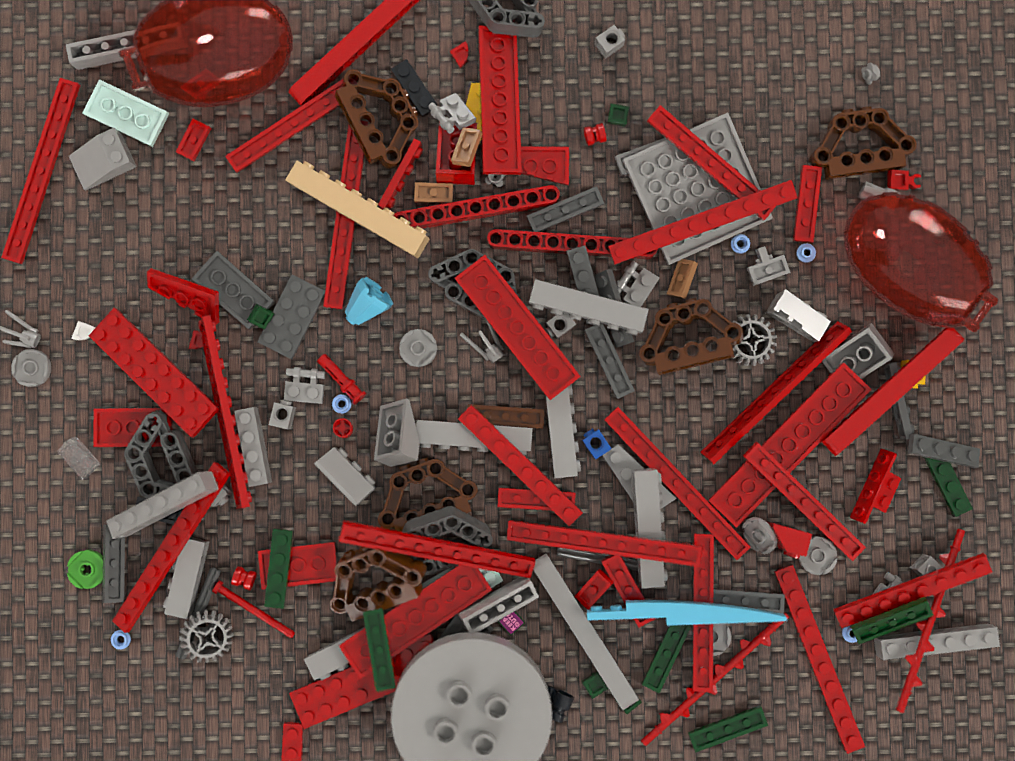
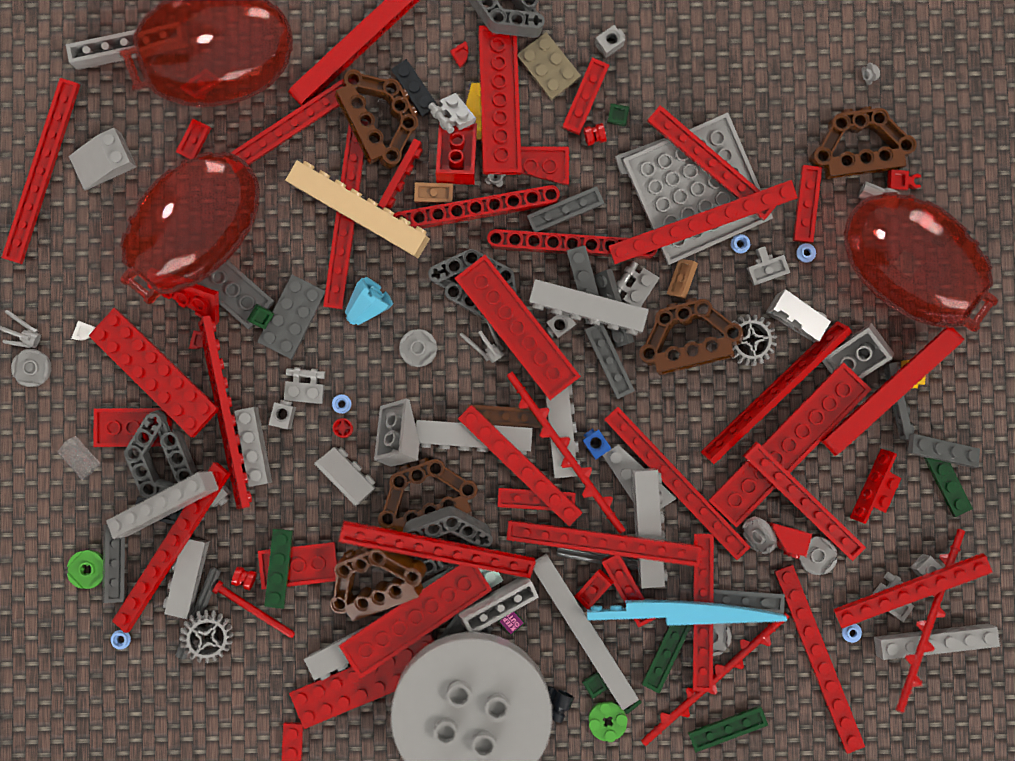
light aqua plate [83,80,169,147] -> none
red pin [317,354,367,405] -> none
dark green plate [363,608,396,692] -> none
medium nougat plate [451,127,482,167] -> none
dark green plate [851,597,933,644] -> none
none -> clear red windscreen [120,151,260,305]
none -> red plant [506,371,626,534]
none -> dark tan plate [518,32,581,101]
none -> red plate [562,57,609,135]
none -> bright green plate [588,701,627,742]

